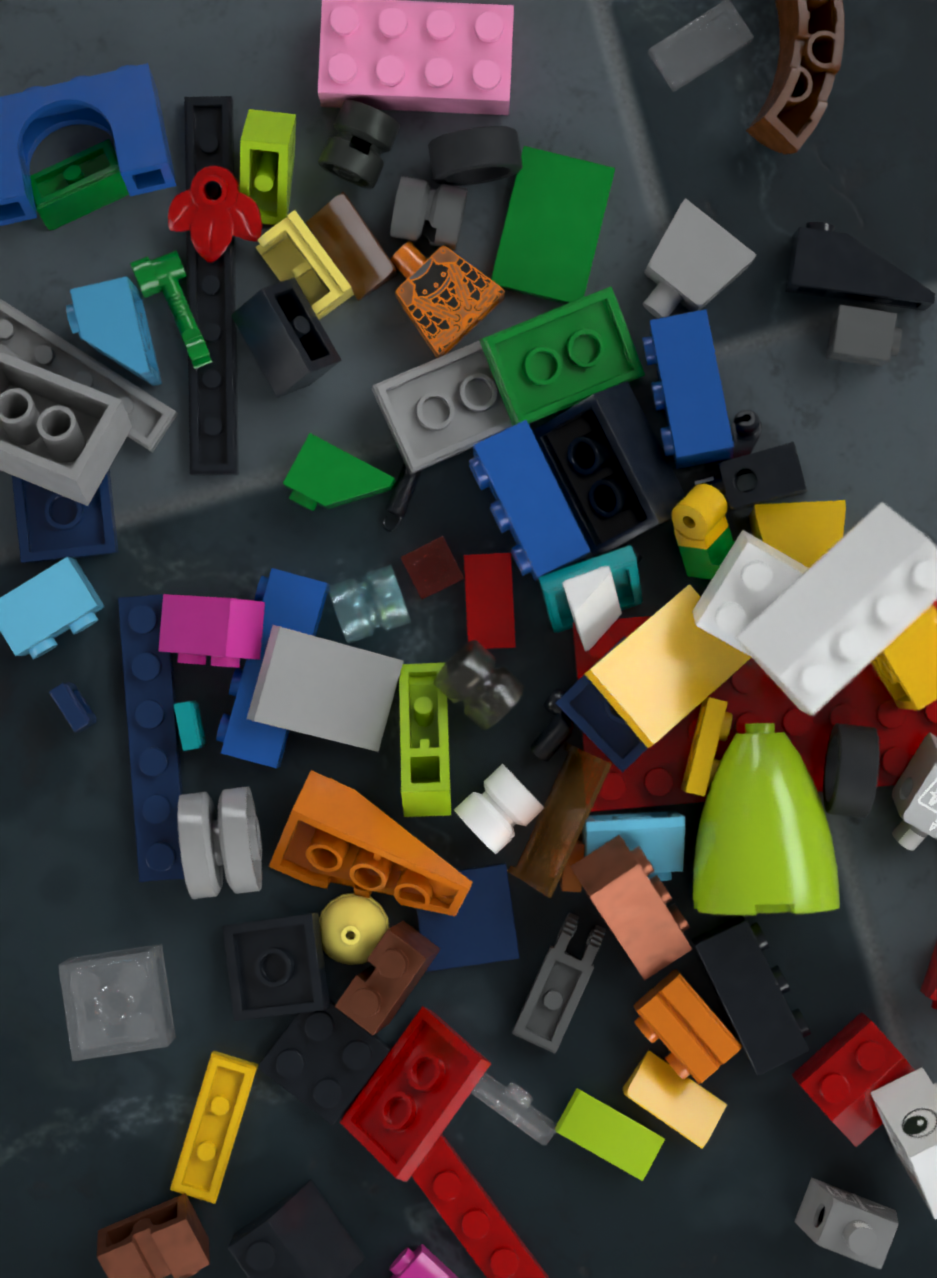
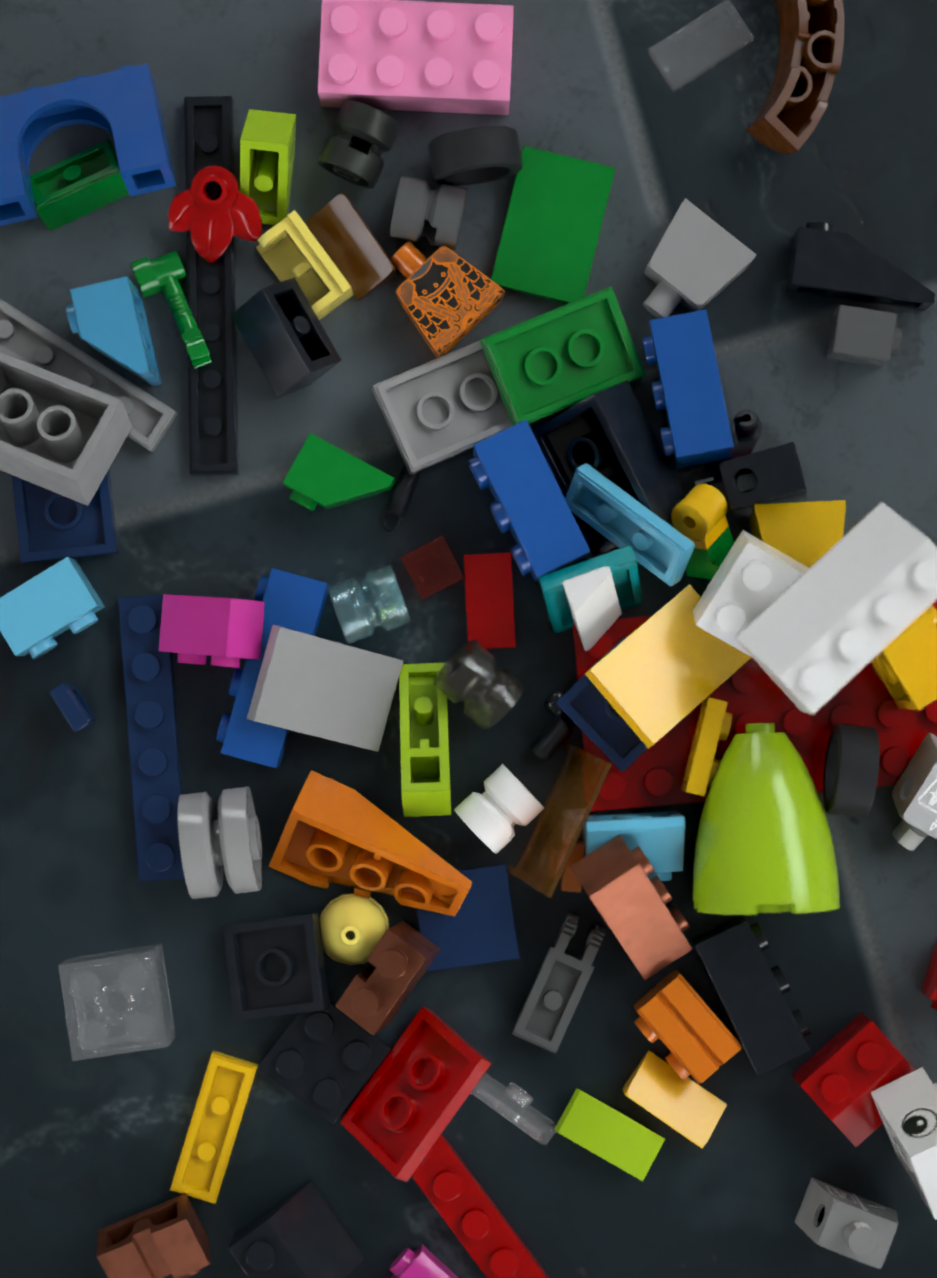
teal tile [174,700,207,751] -> none
none -> medium azure tile [565,463,696,587]

